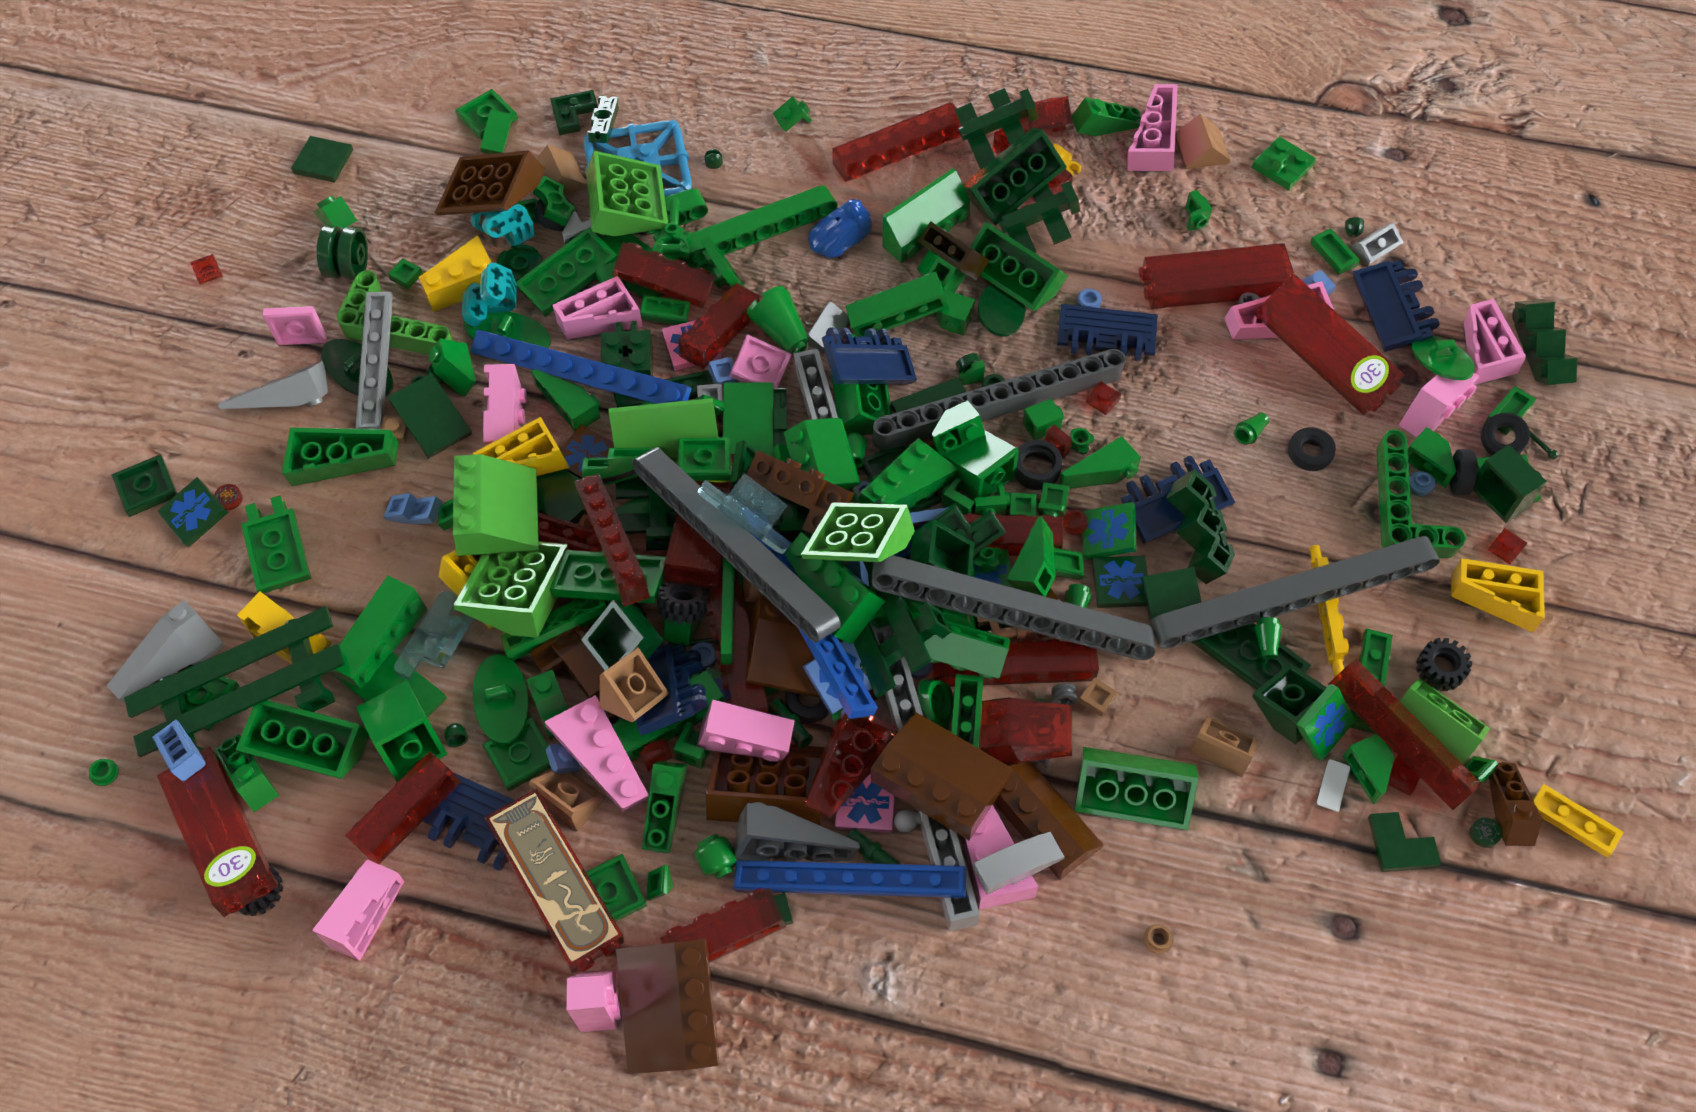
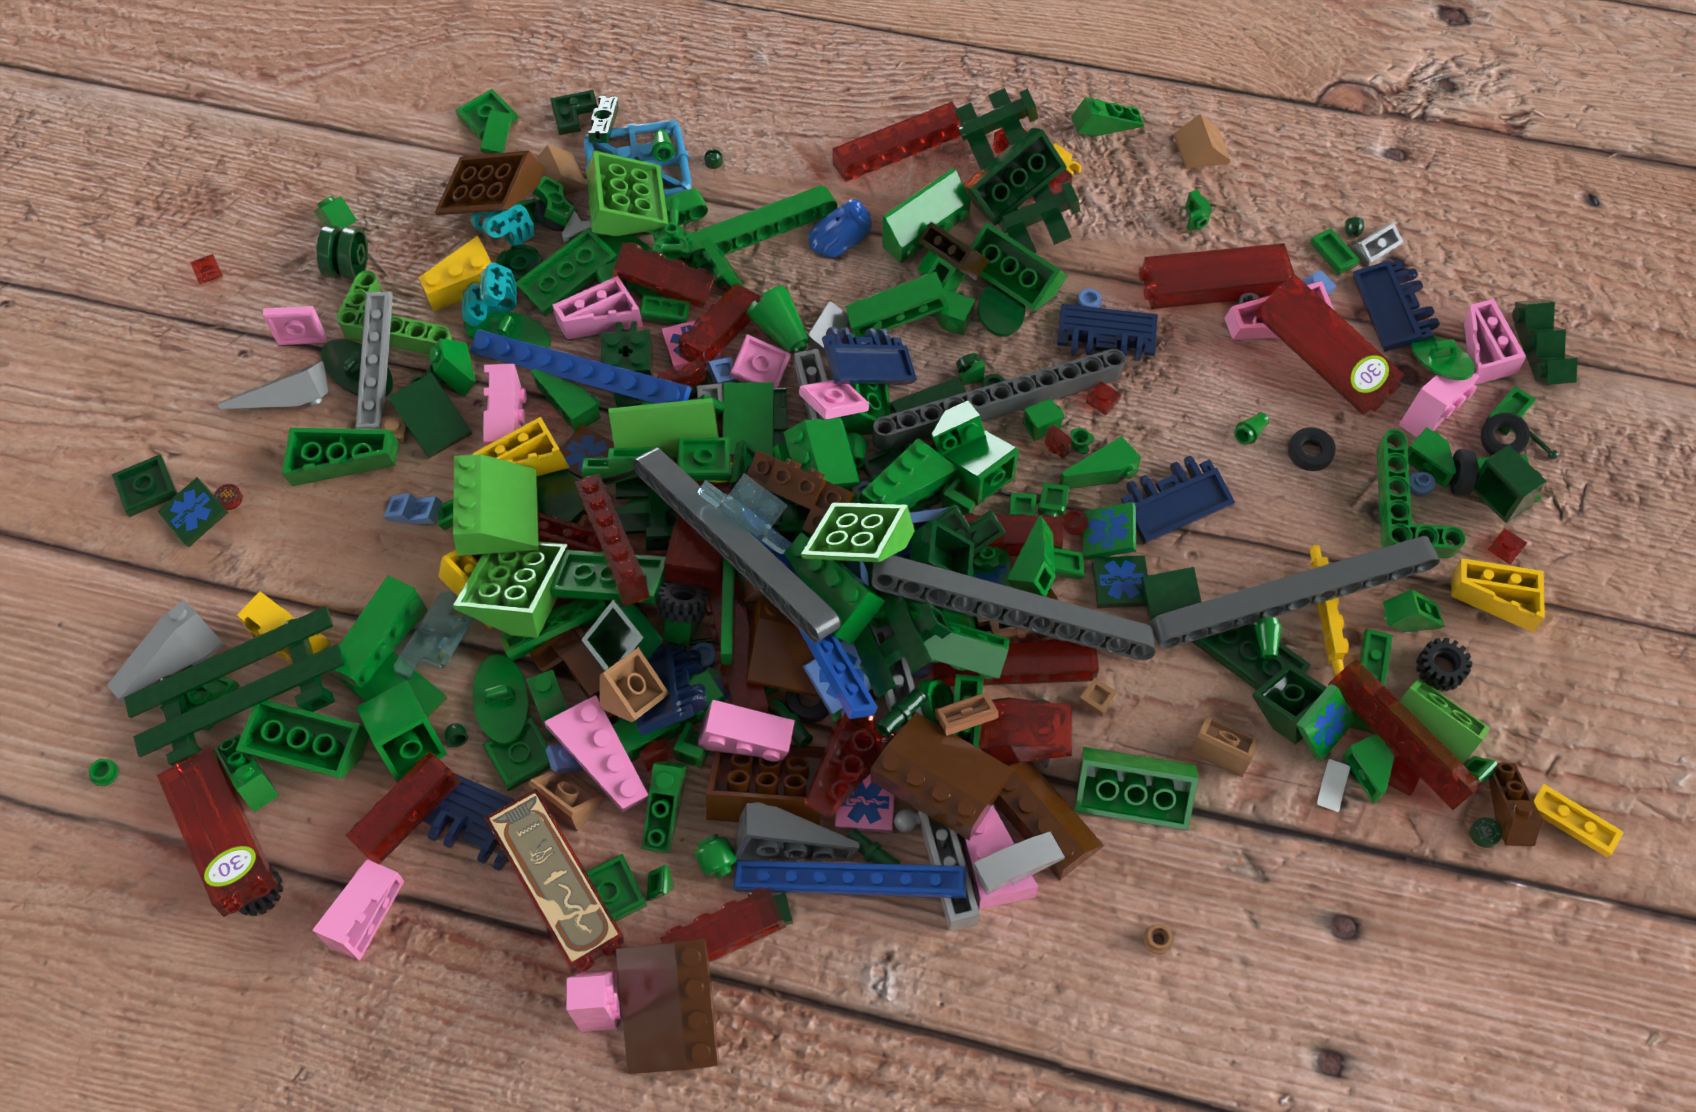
medium blue slope [152,720,206,781] -> none
green tile [241,495,312,594] -> none
dark green tile [291,136,353,183] -> none
green plate [388,258,423,289] -> none
green bracket [773,96,812,132] -> none
green bracket [973,483,1010,520] -> none
black tyre [1015,440,1062,490] -> none
clear red slope [1020,96,1073,133] -> none
dark grey bush [1051,683,1077,706] -> none
green cone [1065,584,1091,608] -> none
bright pink wedge [1128,84,1178,171] -> none
dark green brick [1166,469,1235,584] -> none
green hinge [1251,136,1317,190] -> none
dark green tile [1368,812,1441,872] -> none
none -> green cone [652,129,675,162]
none -> clear red slope [657,358,706,388]
none -> bright pink tile [799,380,869,419]
none -> dark green pin [876,688,927,738]
none -> nougat tile [935,692,998,736]
none -> green slope [1383,589,1445,632]

